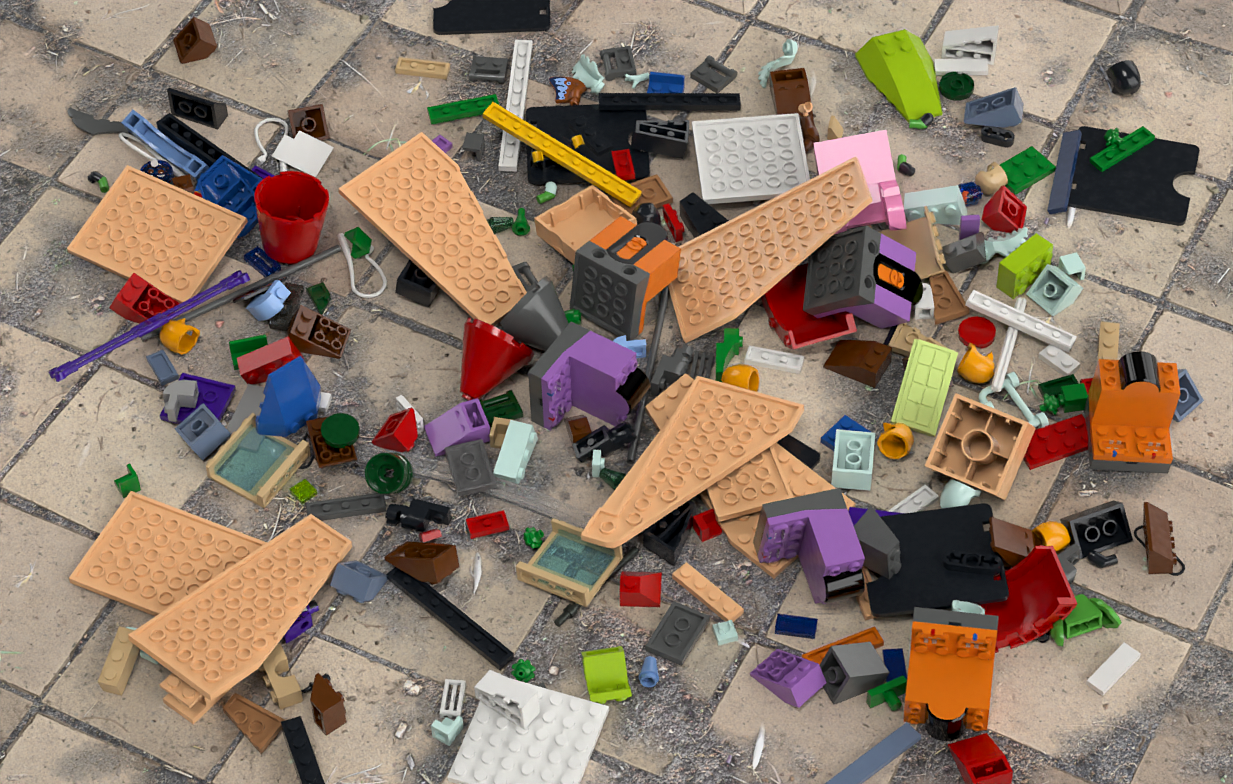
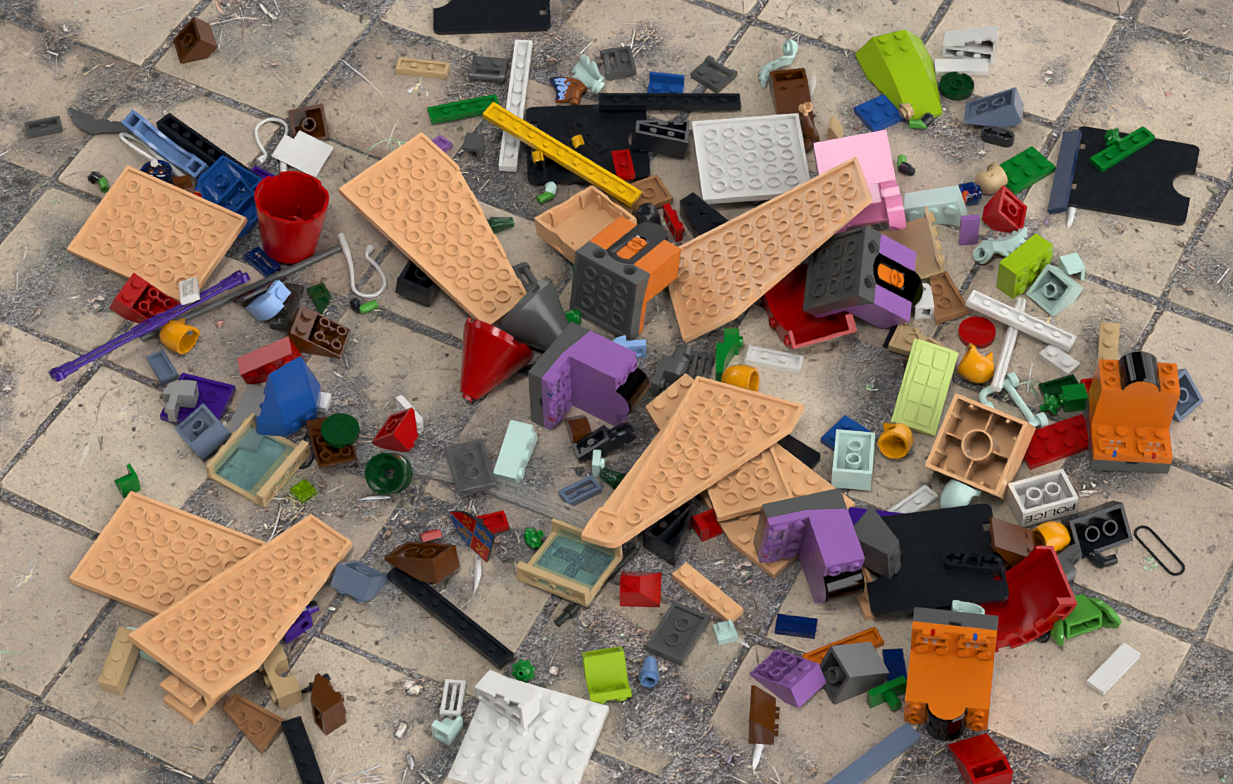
black slope [167,88,228,130] -> none
green panel [229,334,268,370] -> none
dark grey tile [306,493,386,521] -> none
green panel [344,227,372,259] -> none
black plate [385,498,451,531] -> none
medium lavender slope [424,398,490,457] -> none
dark green plate [479,390,523,428] -> none
tan panel [489,417,511,449] -> none
green cone [512,208,530,236] -> none
light aqua bar [625,72,649,89] -> none
dark grey piece [626,285,670,464] -> none
reddish brown slope [823,340,892,388] -> none
dark grey slope [942,232,987,273] -> none
black piece [1106,60,1141,95] -> none
reddish brown slope [1143,502,1177,574] -> none
none -> dark grey tile [24,116,63,139]
none -> white tile [179,277,200,305]
none -> arm [349,298,378,314]
none -> shield [450,510,495,563]
none -> sand blue tile [558,475,602,509]
none -> reddish brown slope [749,685,780,745]
none -> blue plate [854,94,903,132]
none -> tan plate [898,103,914,120]
none -> white brick [1006,469,1079,527]

